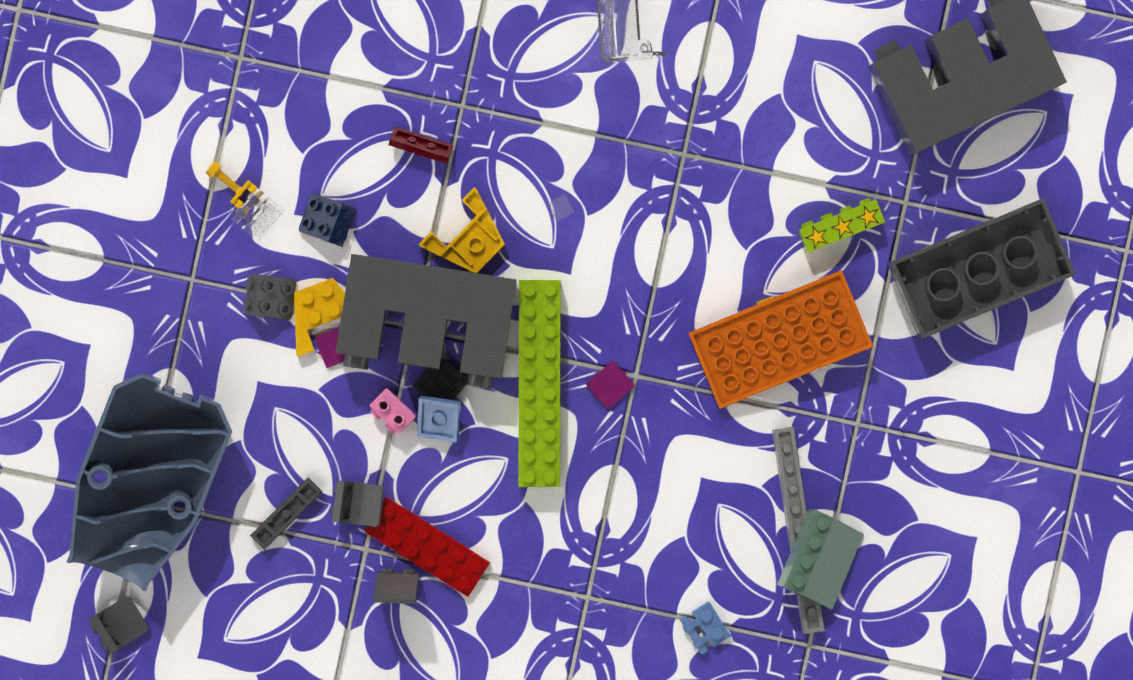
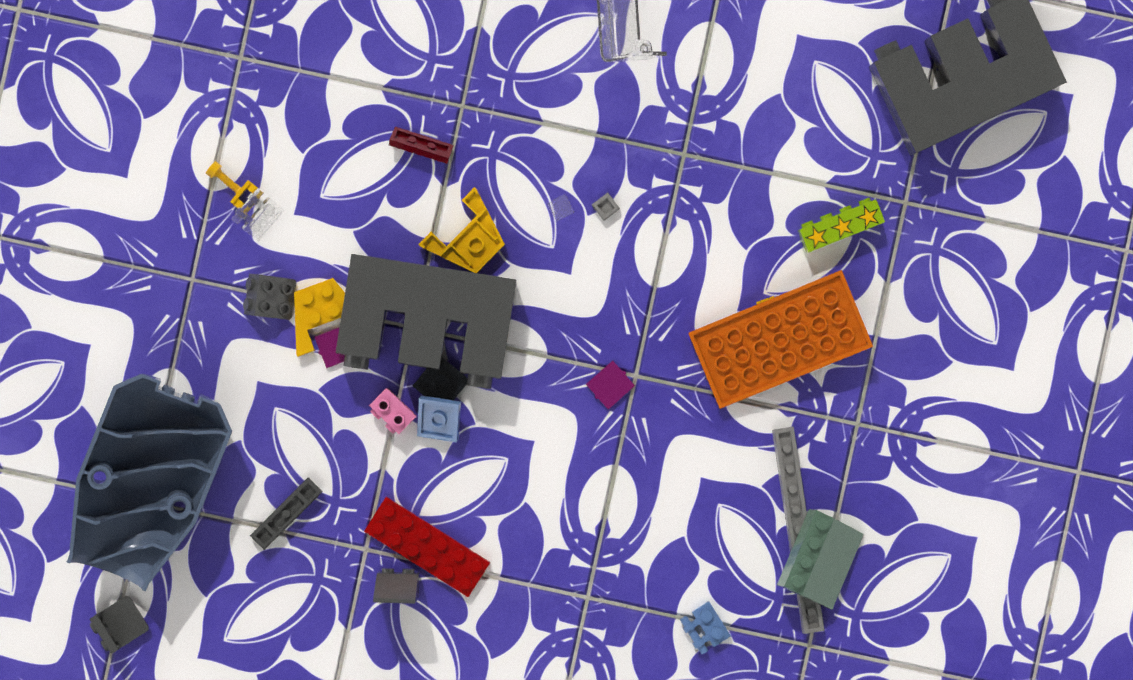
dark blue bracket [299,193,356,247] -> none
dark grey bracket [331,480,385,527] -> none
lime brick [518,280,560,487] -> none
dark grey plate [887,198,1076,339] -> none
none -> light grey tile [592,192,620,221]

